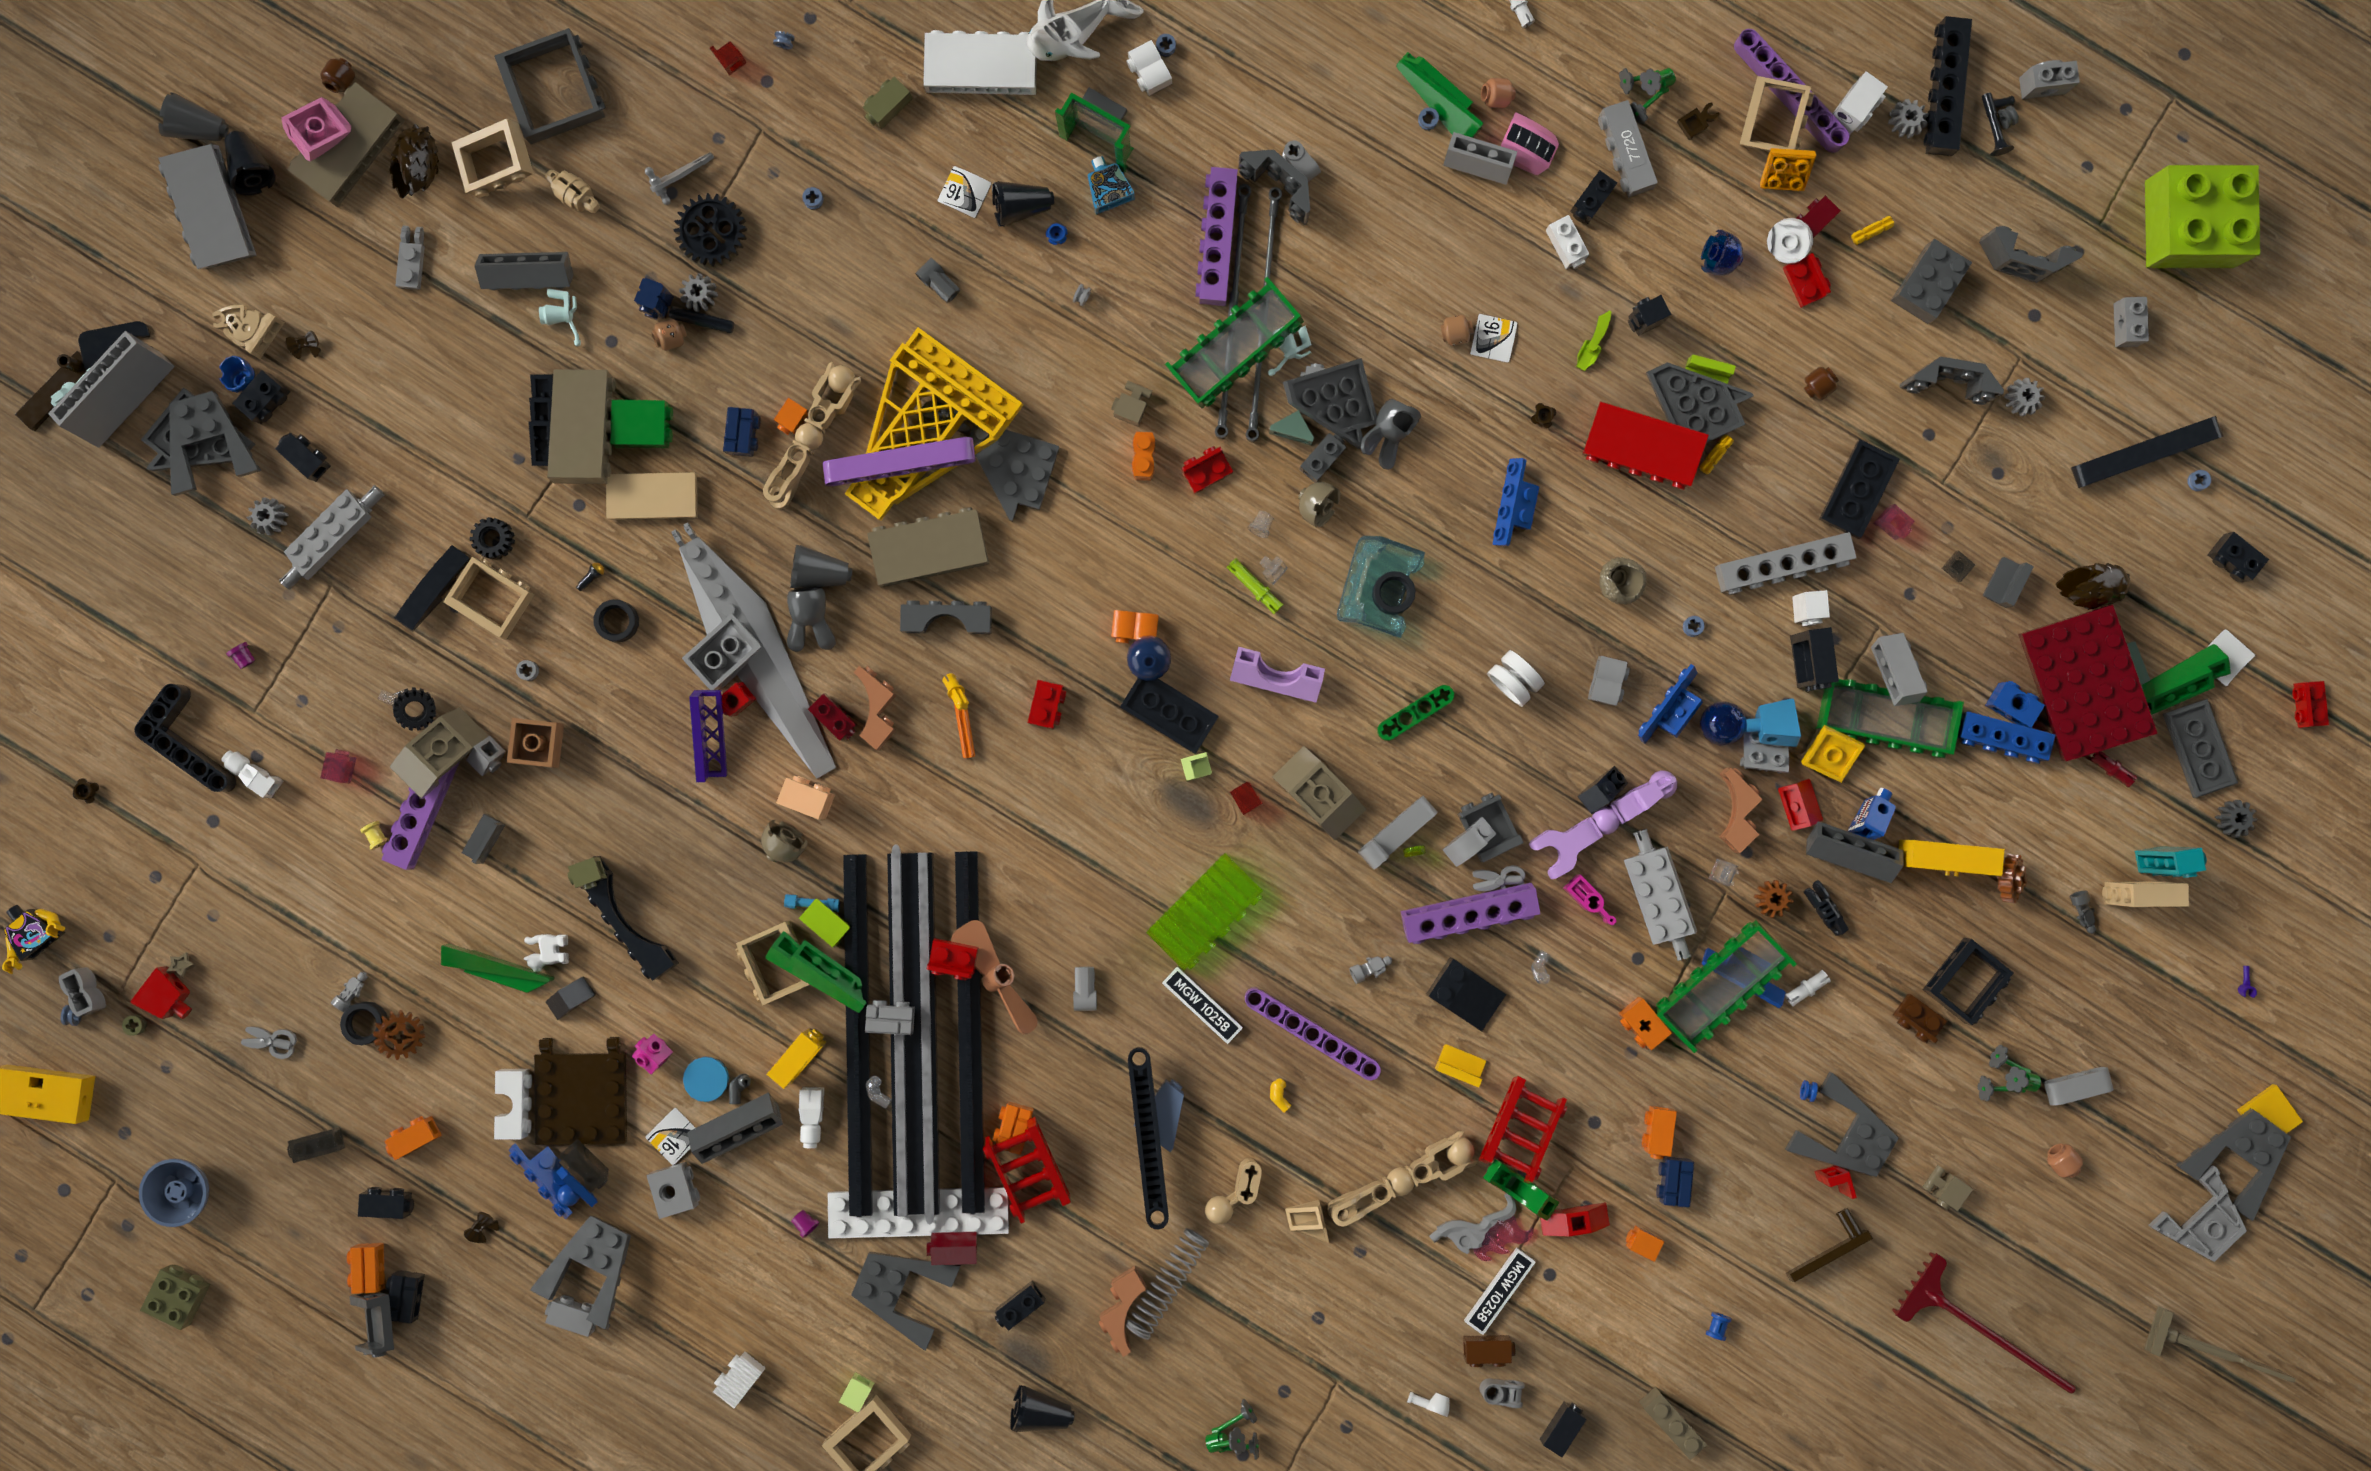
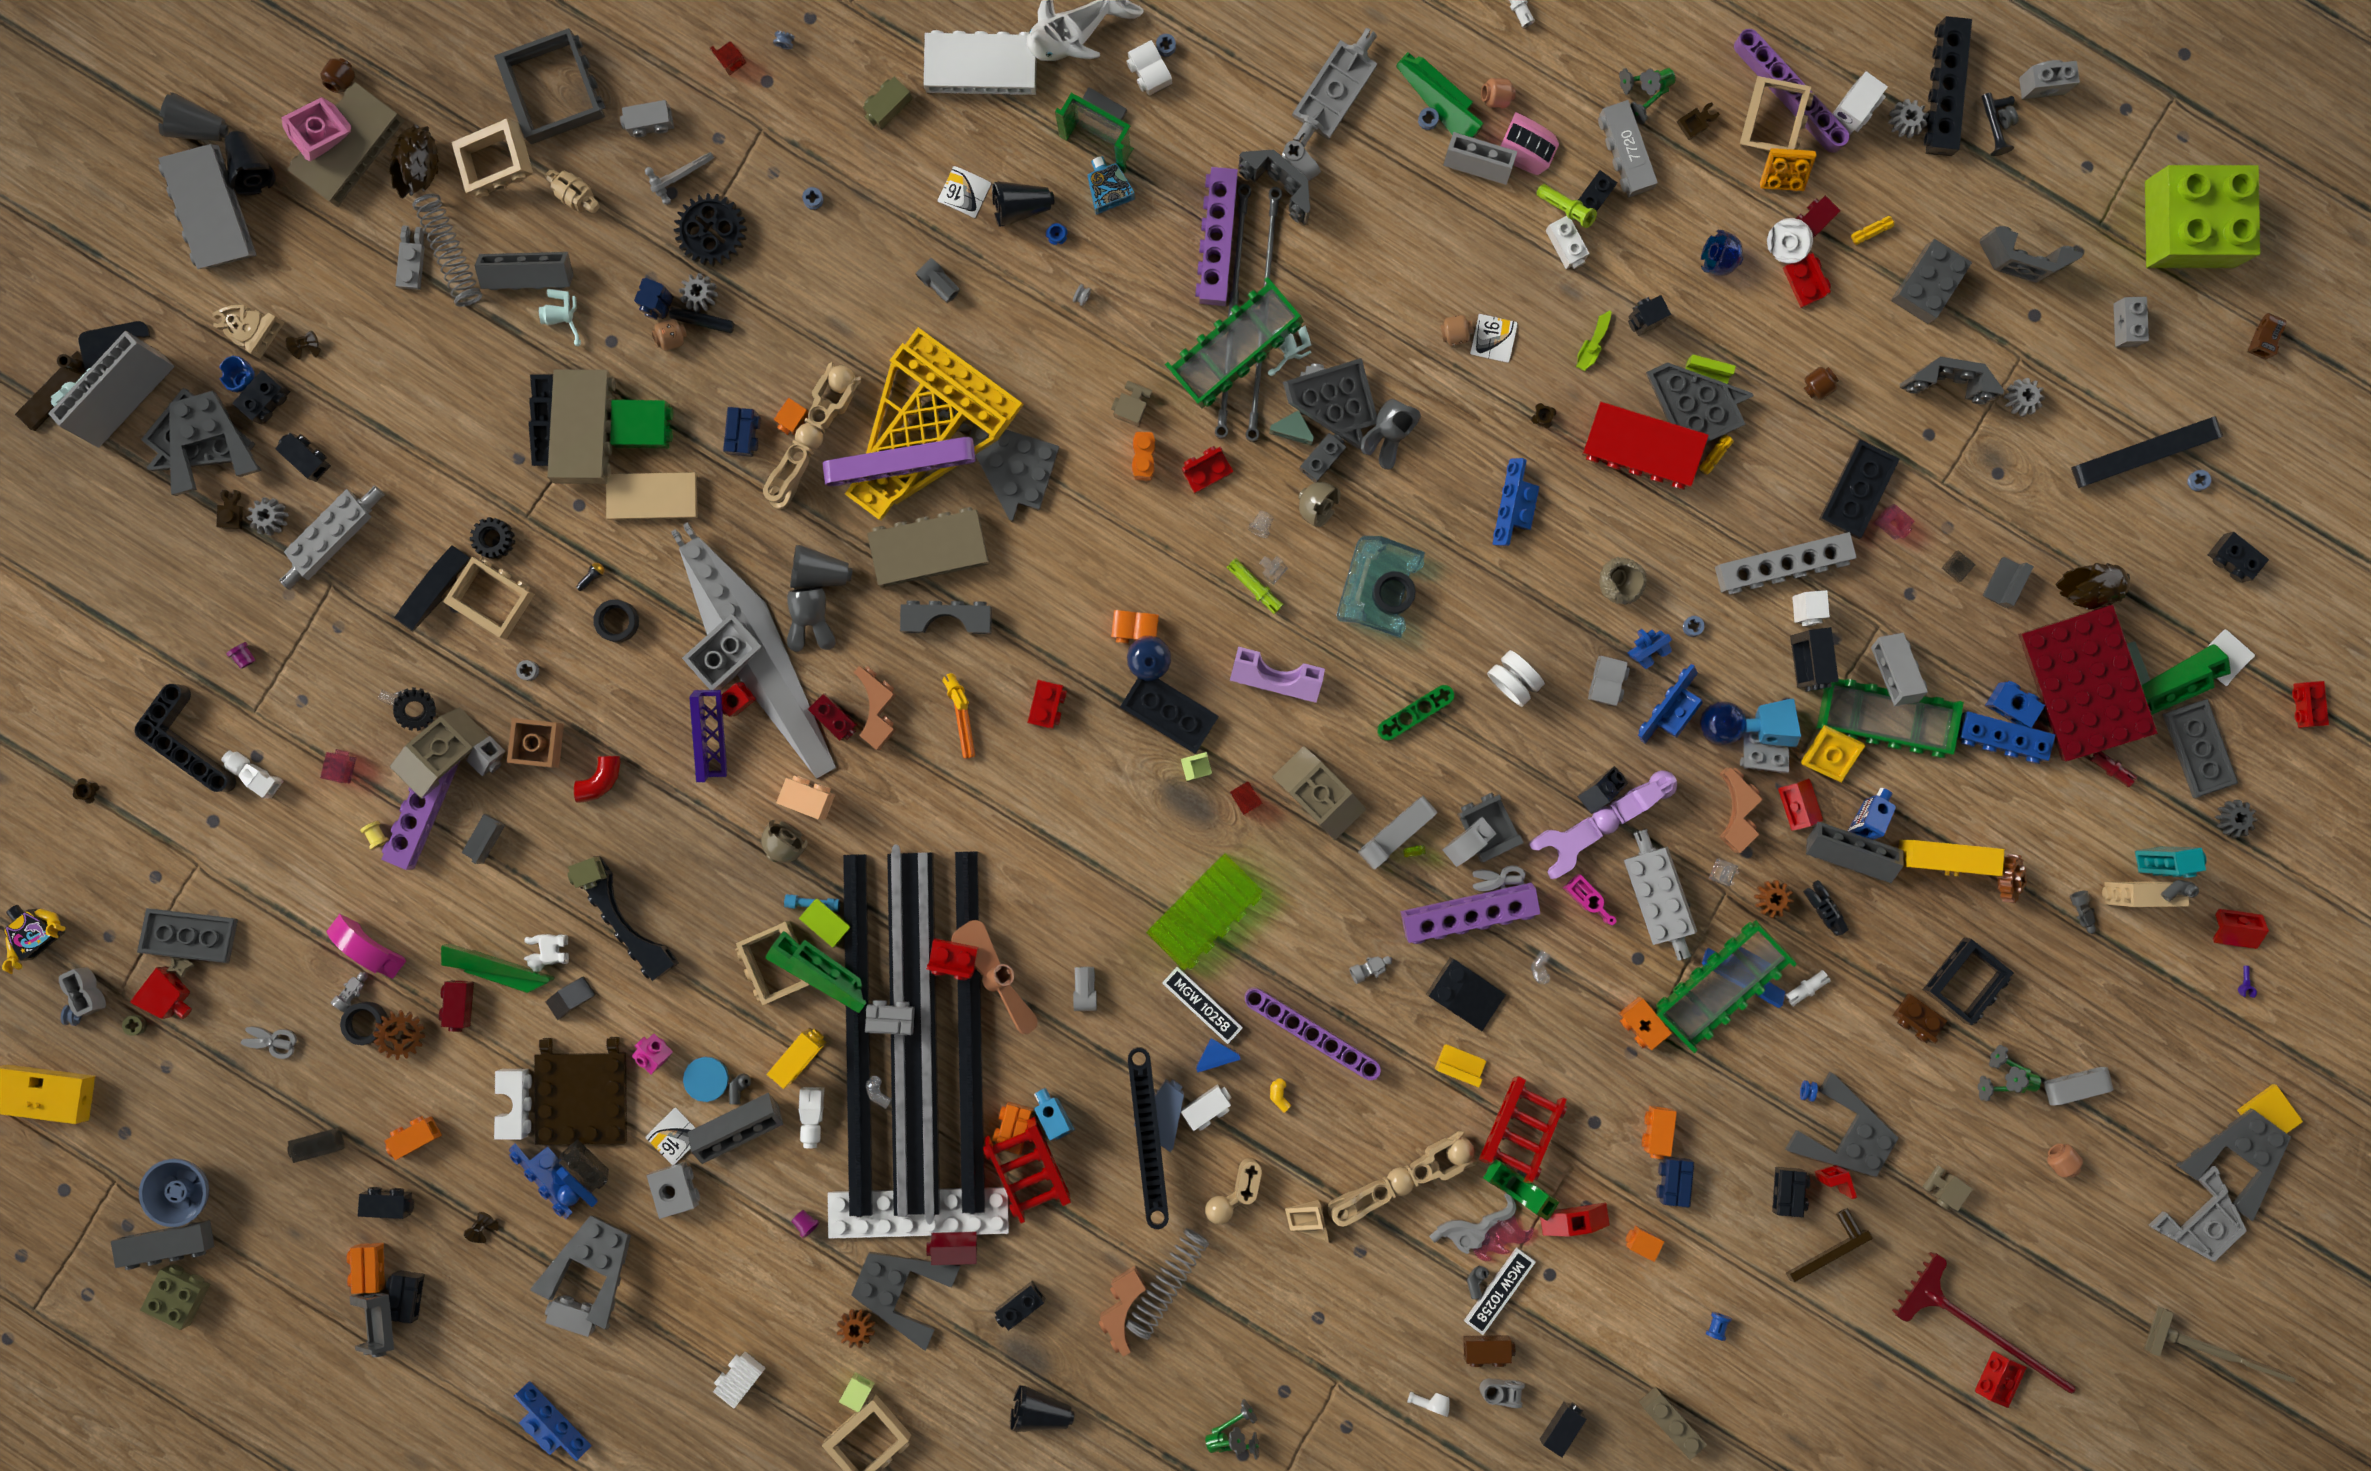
none -> dark grey brick [111,1220,215,1270]
none -> dark grey tile [137,908,238,963]
none -> dark brown plate [216,490,243,529]
none -> dark pink arch [326,914,406,979]
none -> light grey piece [412,193,482,307]
none -> dark red brick [439,980,474,1032]
none -> blue bracket [514,1381,592,1461]
none -> red cylinder [574,756,621,803]
none -> light grey brick [620,100,674,137]
none -> dark orange gear [837,1309,875,1348]
none -> dark azure torso [1034,1088,1075,1141]
none -> white brick [1181,1084,1232,1131]
none -> blue slope [1196,1038,1241,1073]
none -> light grey plate [1292,28,1377,147]
none -> dark grey arm [1467,1266,1489,1299]
none -> lime pin [1537,184,1597,228]
none -> blue hips [1627,629,1672,669]
none -> black brick [1772,1167,1810,1217]
none -> red bracket [1975,1351,2027,1408]
none -> dark grey arm [2161,880,2199,902]
none -> red panel [2213,909,2269,949]
none -> reddish brown leg [2247,313,2286,360]

